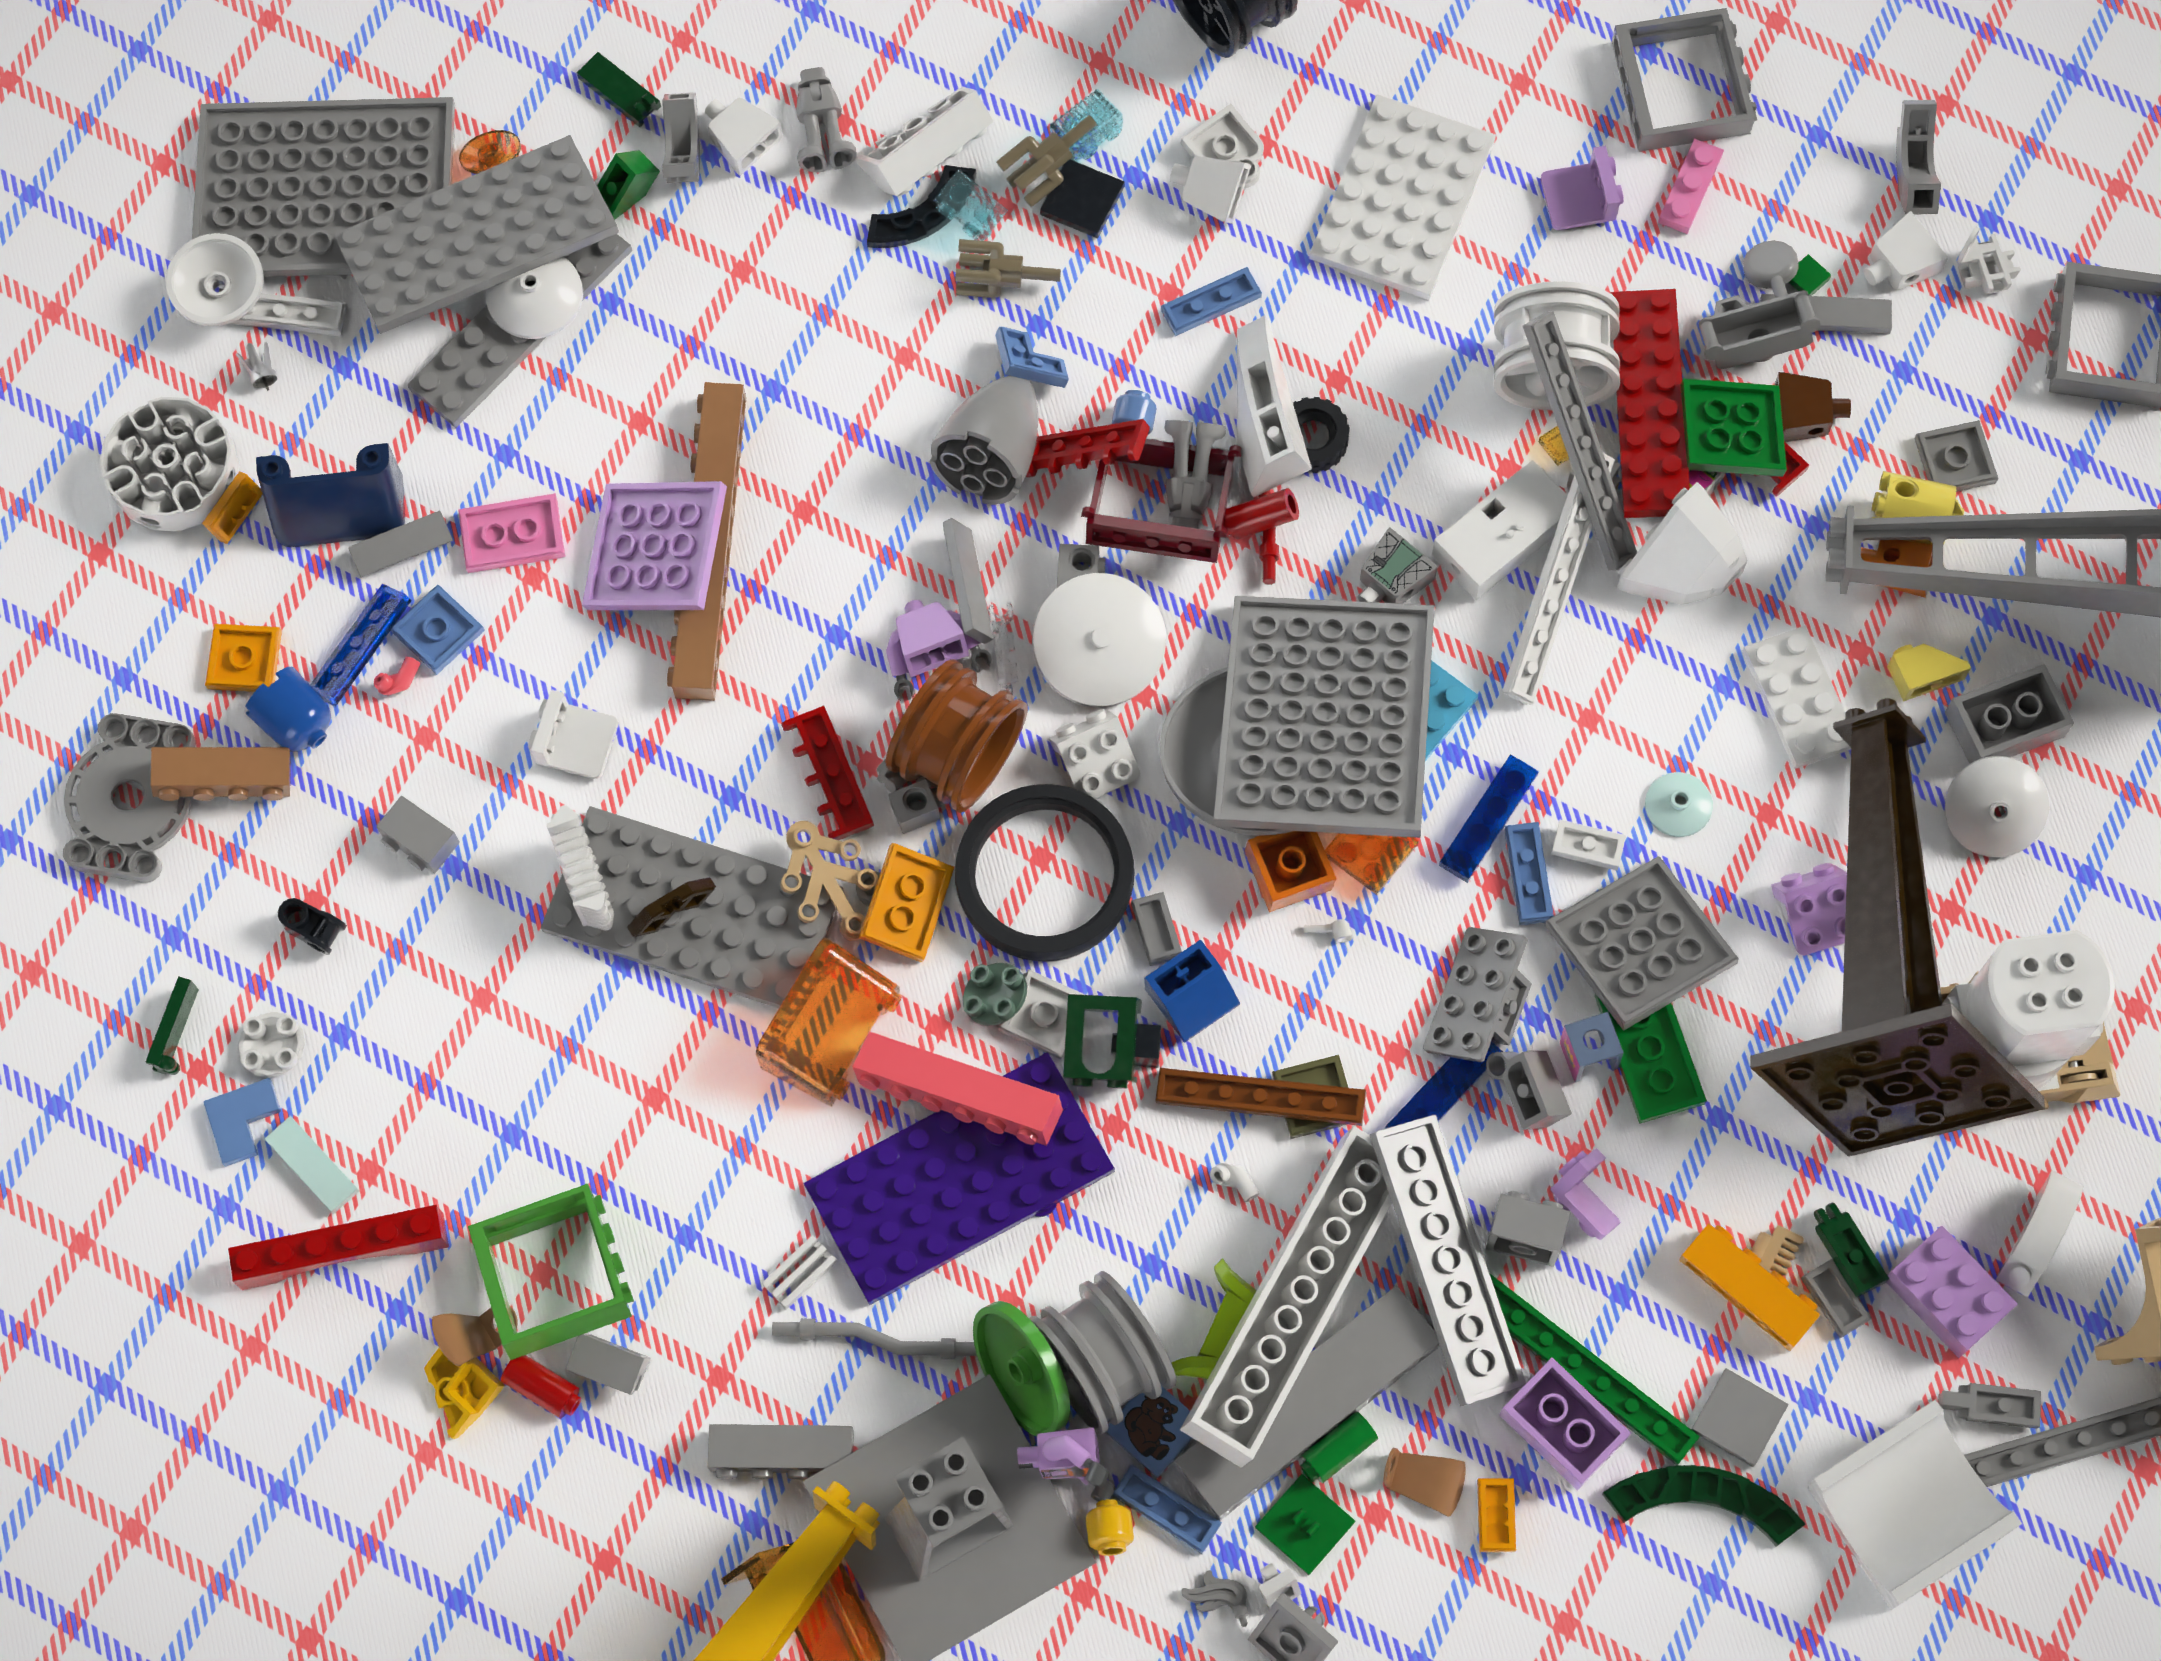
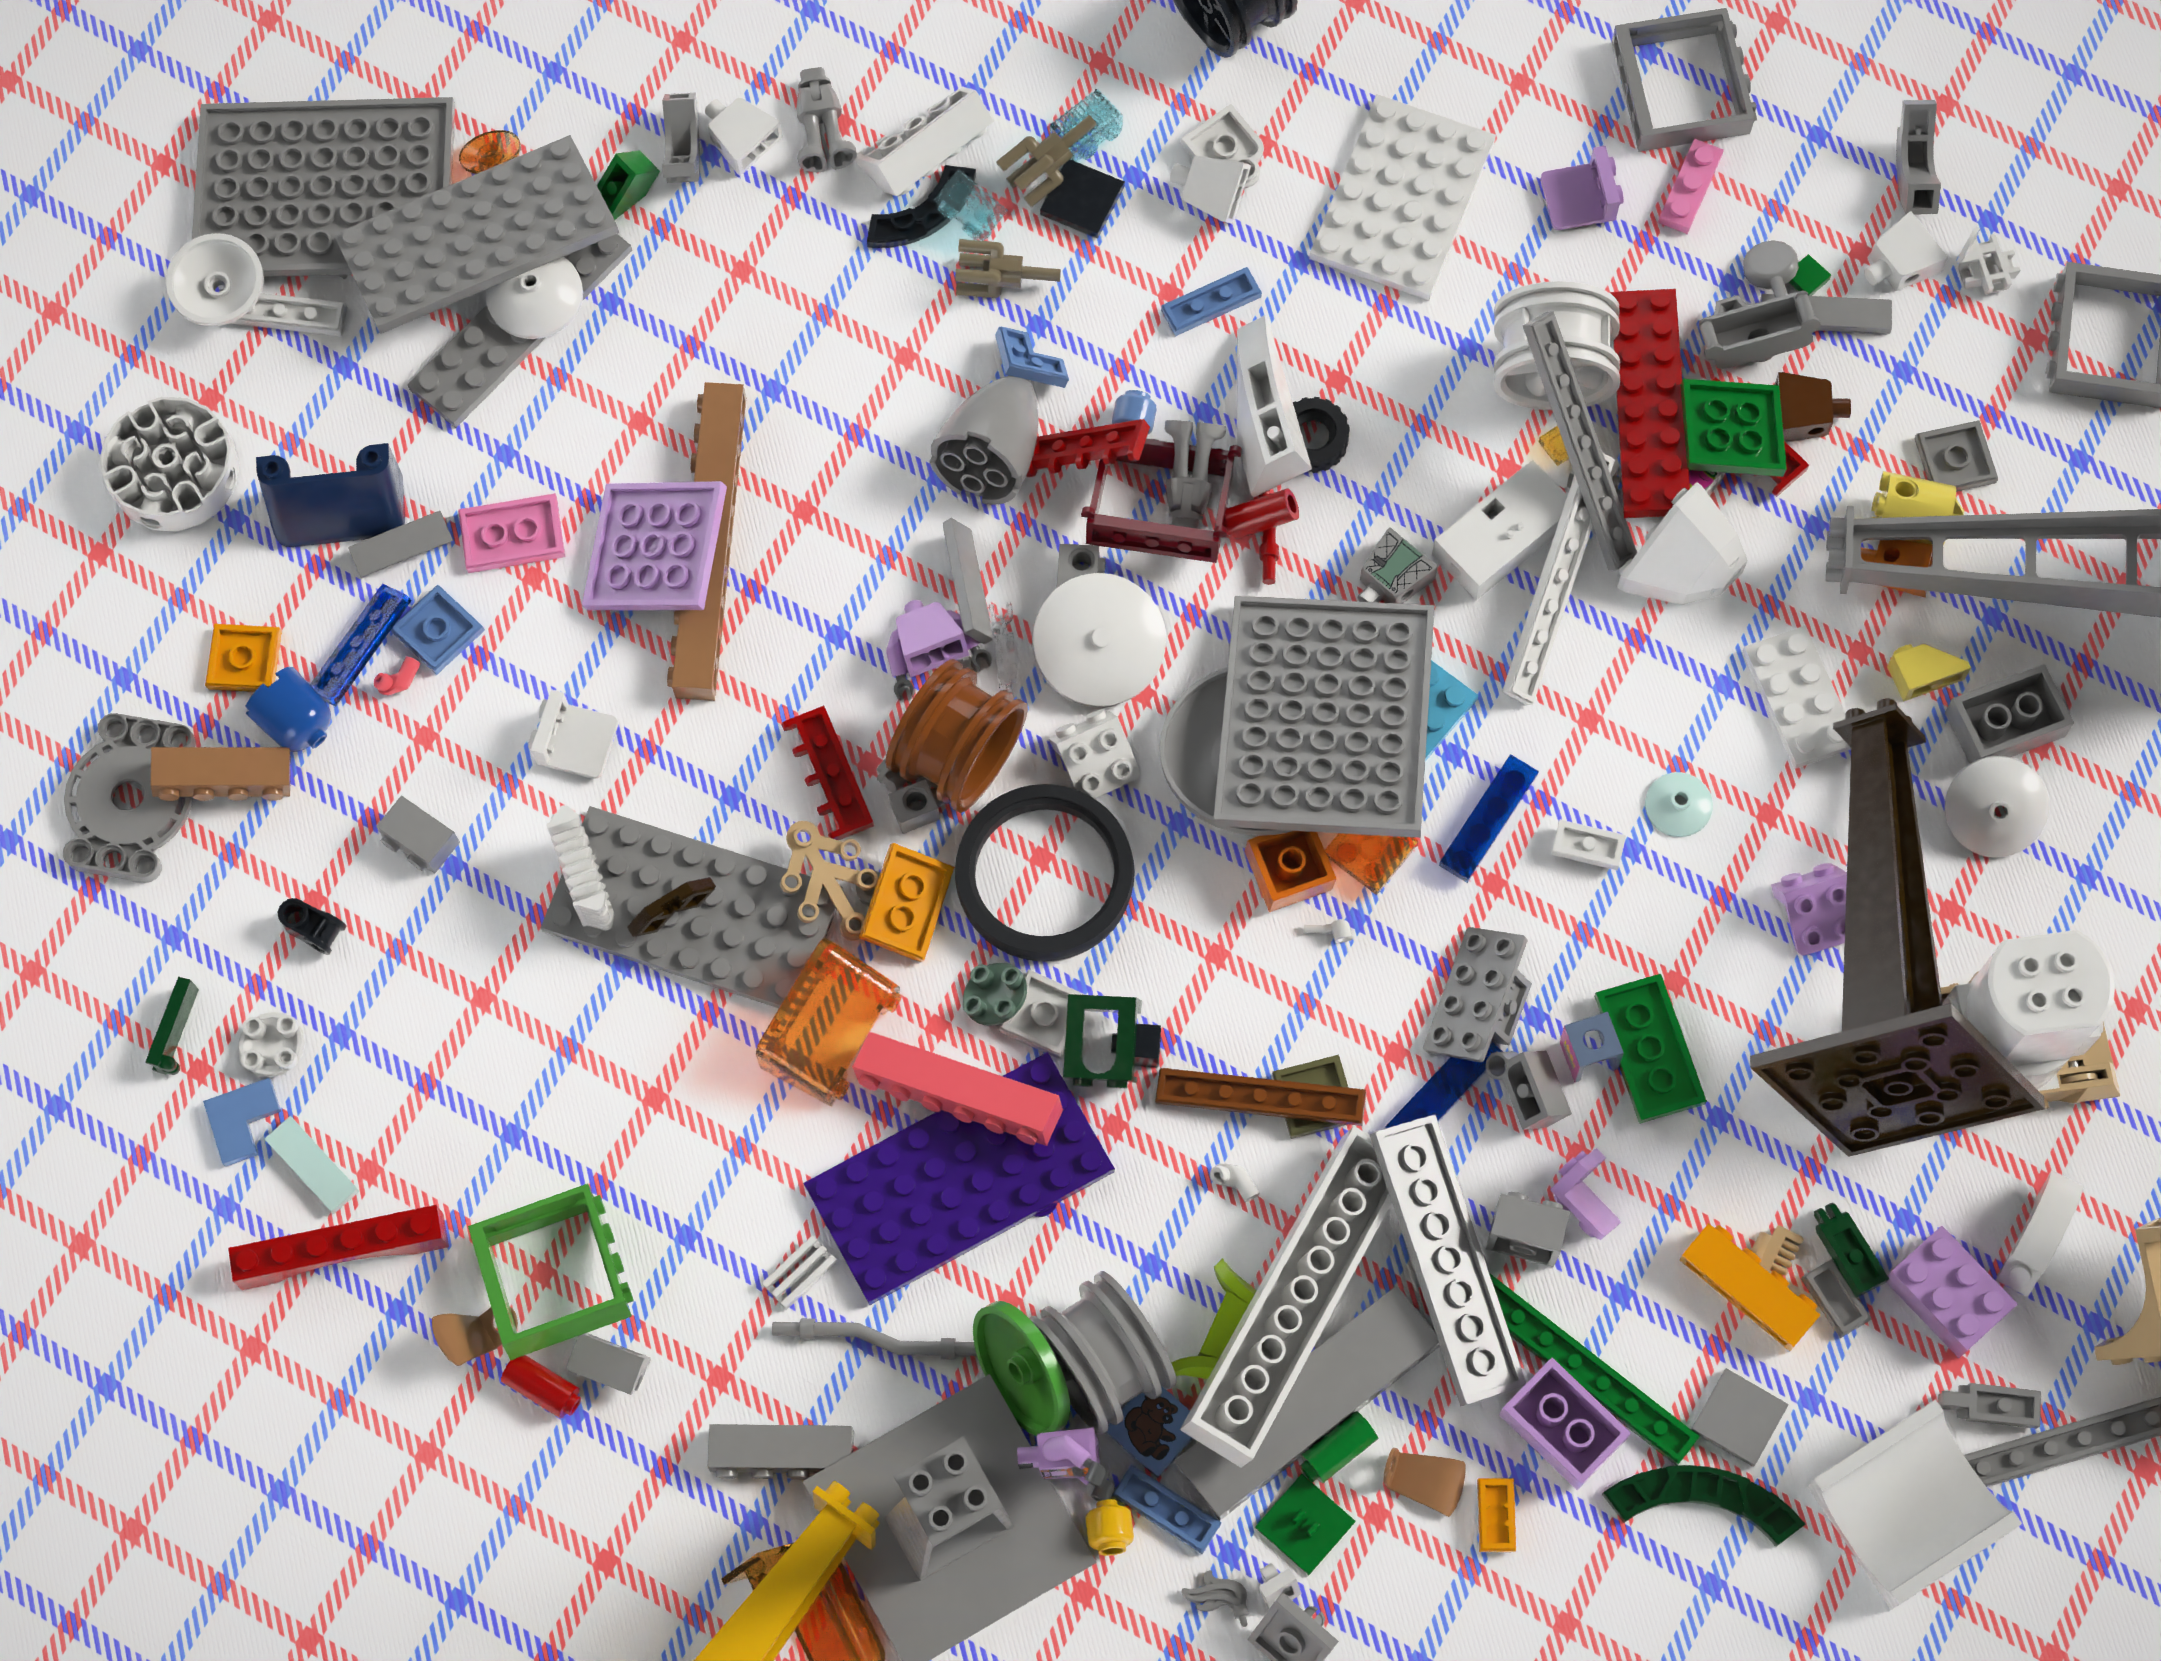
light orange plate [202,471,263,544] -> none
flat silver piece [236,341,277,391] -> none
yellow slope [424,1348,505,1439] -> none
dark green hinge [576,52,661,127] -> none
light grey tile [1131,891,1182,966] -> none
blue slope [1144,939,1240,1043] -> none
medium blue tile [1504,822,1554,926] -> none
light grey tile [1545,856,1739,1031] -> none

